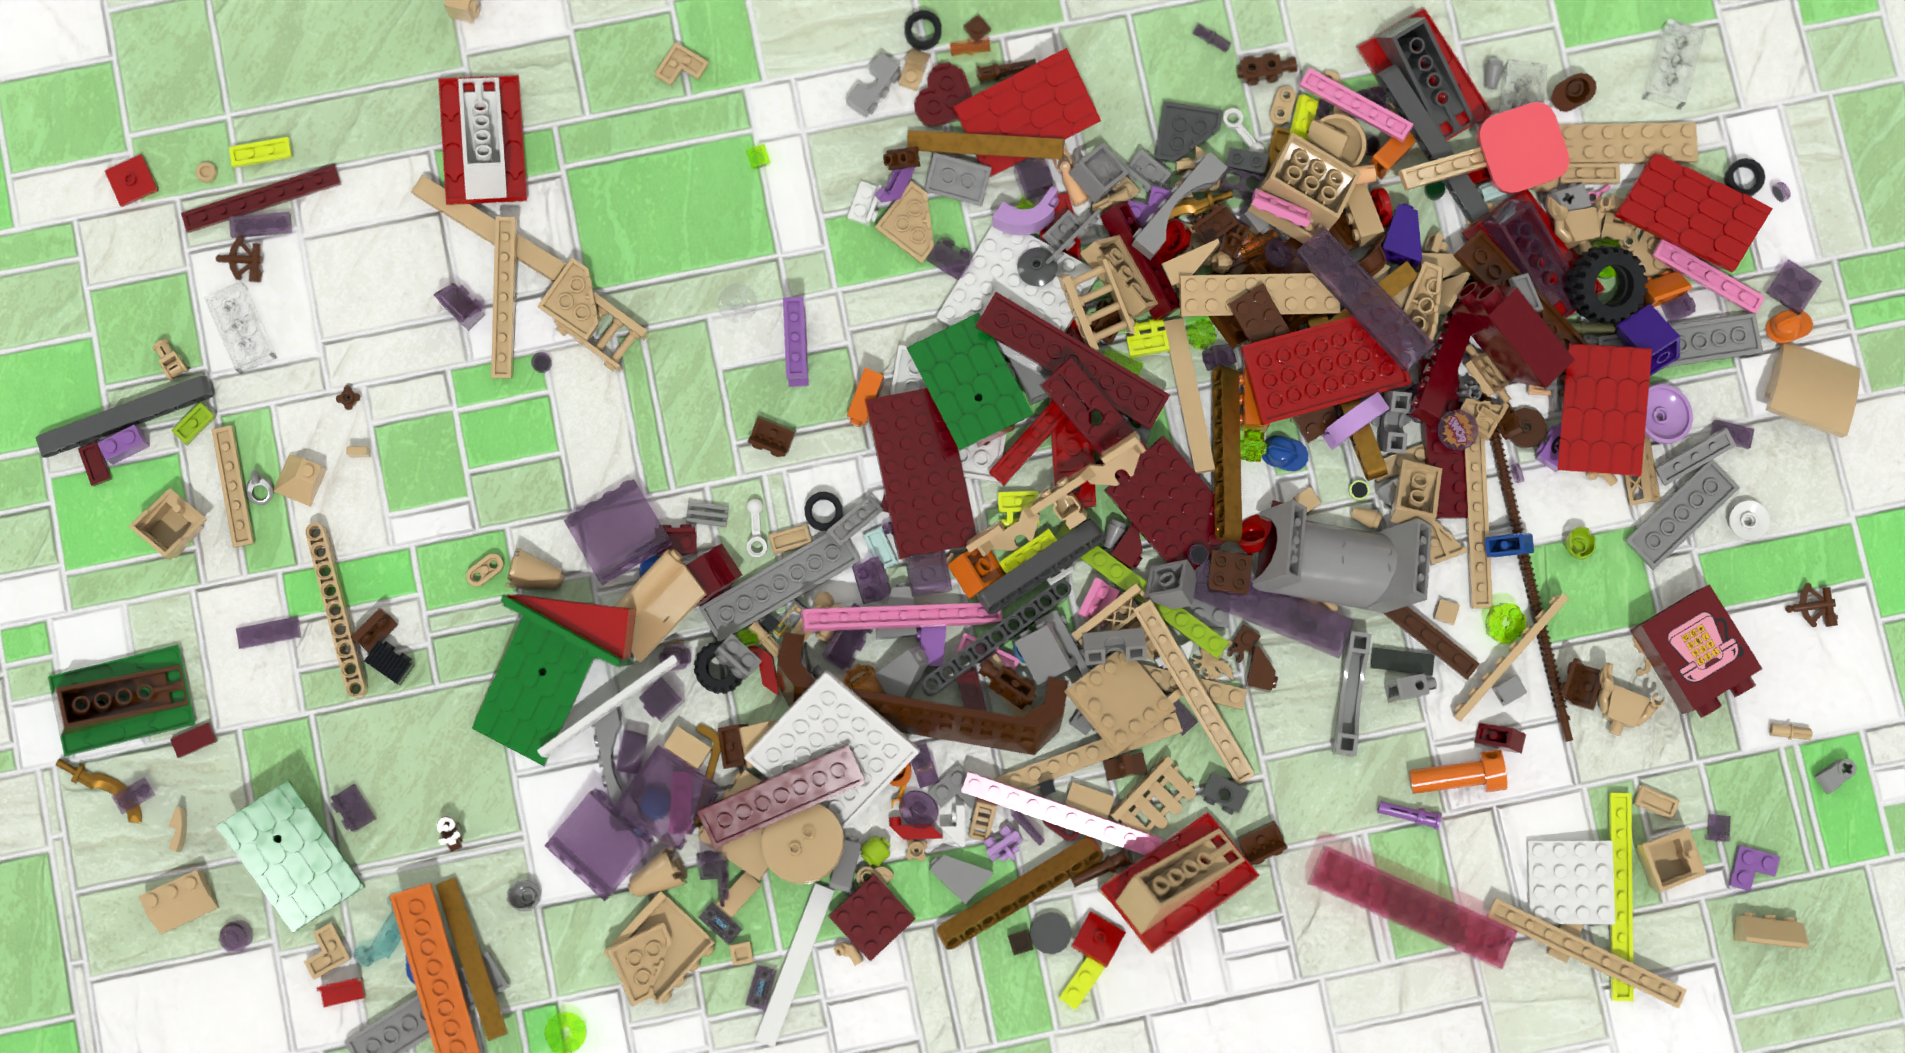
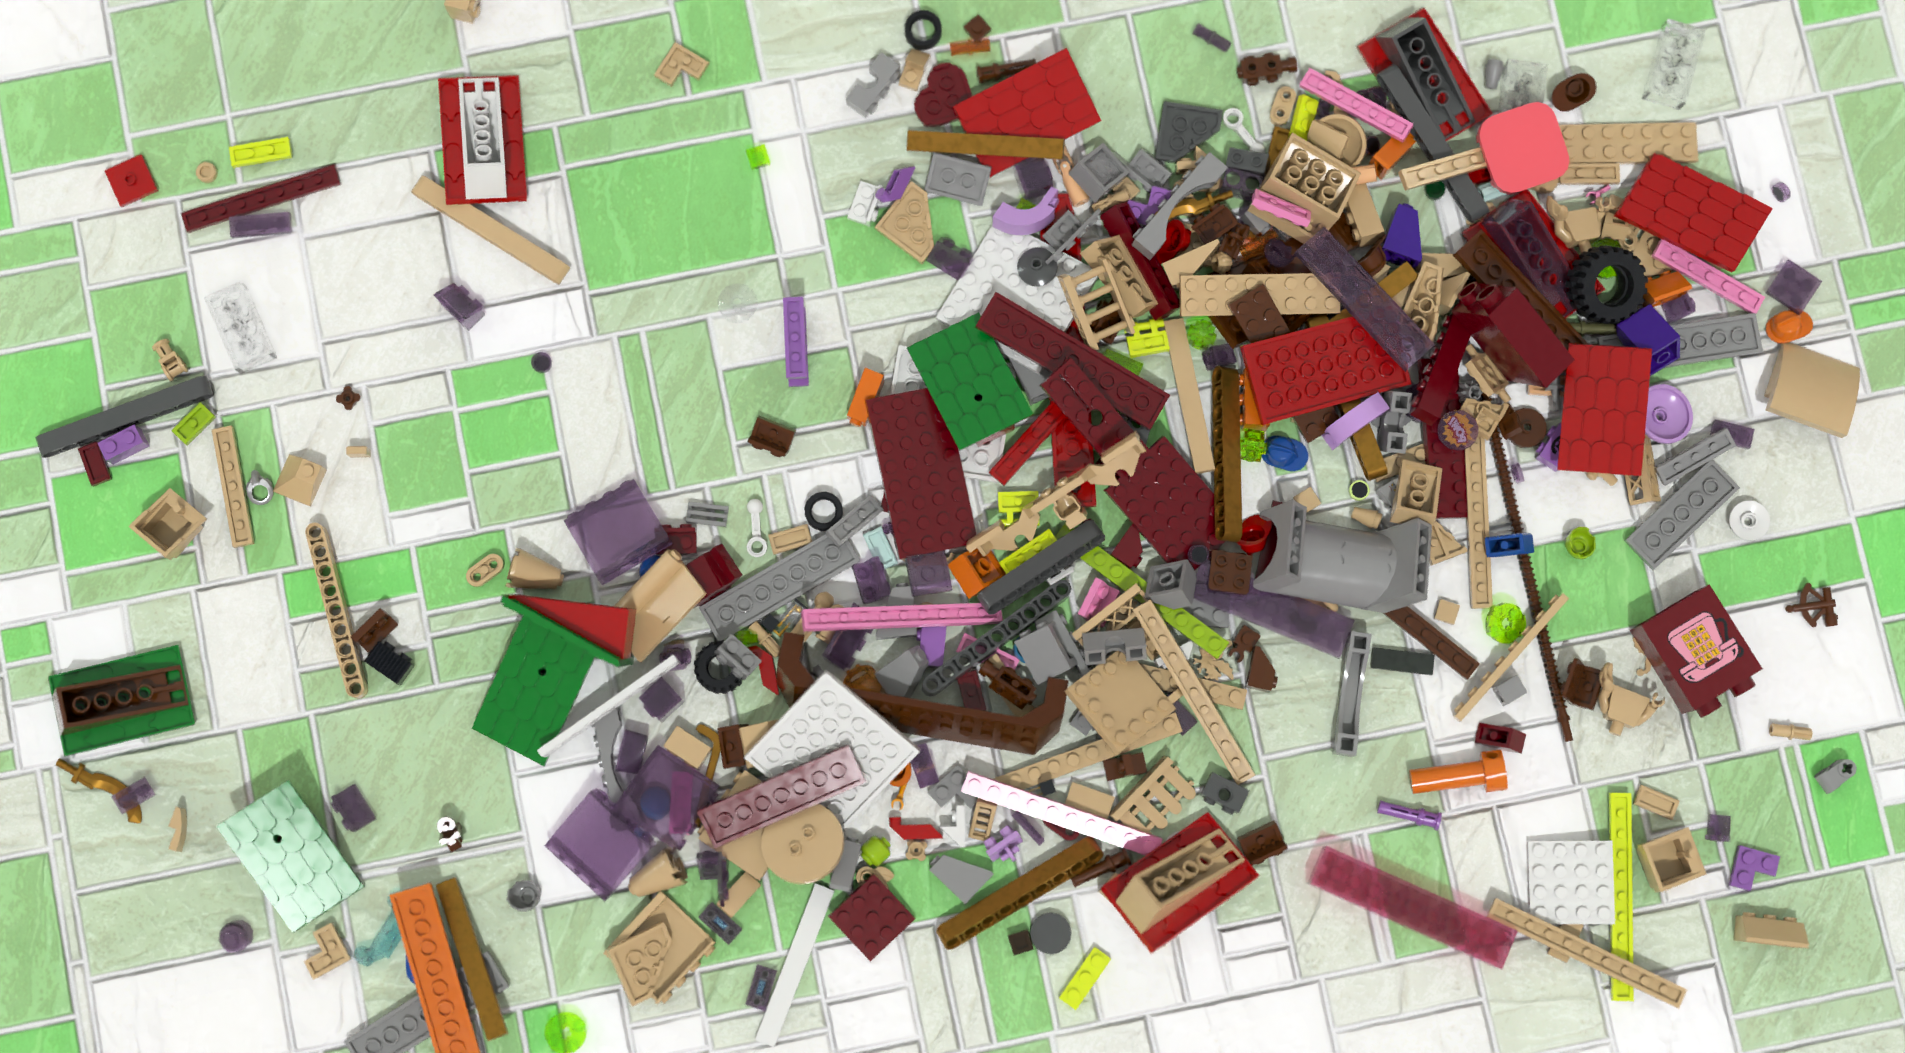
tan slope [139,870,219,934] -> none
dark red tile [170,723,218,758] -> none
reddish brown piece [215,236,263,282] -> none
clear purple plate [236,617,301,649] -> none
red panel [316,977,366,1007] -> none
tan plate [491,216,517,379] -> none
tan plate [537,258,599,341] -> none
tan fence [553,291,649,372] -> none
tan plate [729,942,754,966] -> none
tan arm [834,942,863,966] -> none
reddish brown hips [883,147,921,170] -> none
clear purple dish [899,790,938,829] -> none
red plate [1071,911,1126,968] -> none
light grey cone [1103,518,1126,550] -> none
red tile [1370,188,1392,228] -> none
light grey torso [1384,674,1437,703] -> none
tan tile [1422,232,1449,253] -> none
light grey tile [1508,273,1543,313] -> none
light grey brick [1542,183,1592,221] -> none
black tyre [1724,158,1766,196] -> none

